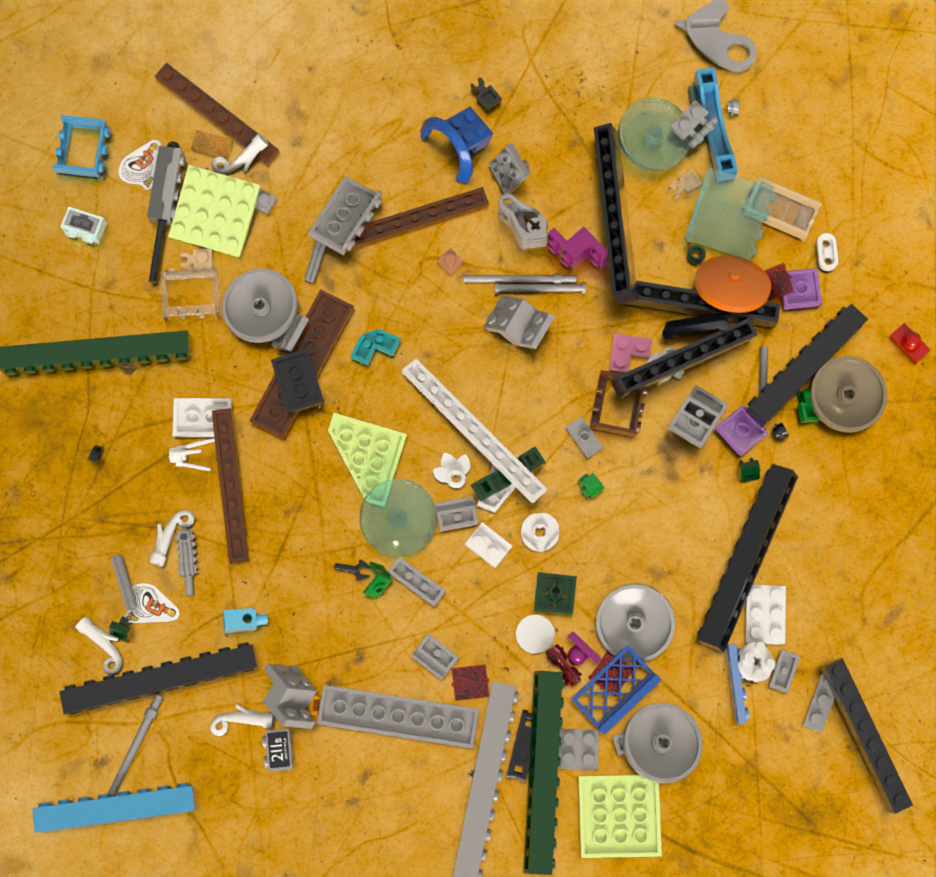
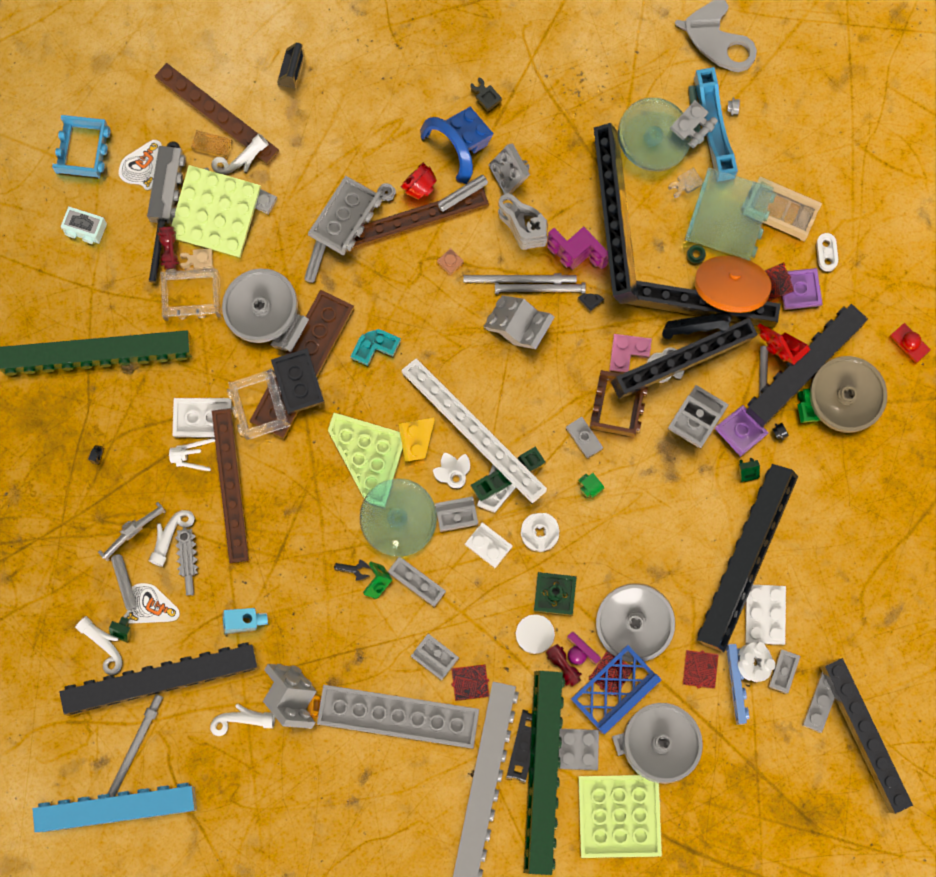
brick [262,729,294,772] -> none
none -> light grey plate [98,502,166,561]
none -> dark red piece [157,227,179,269]
none -> clear window [227,368,291,440]
none -> black tile [277,43,305,89]
none -> light grey plate [377,183,396,201]
none -> yellow wing [399,418,435,462]
none -> red cone [400,162,437,200]
none -> light grey axle [438,175,488,211]
none -> black tile [578,294,604,313]
none -> clear red piece [682,650,719,689]
none -> red bracket [757,324,810,365]

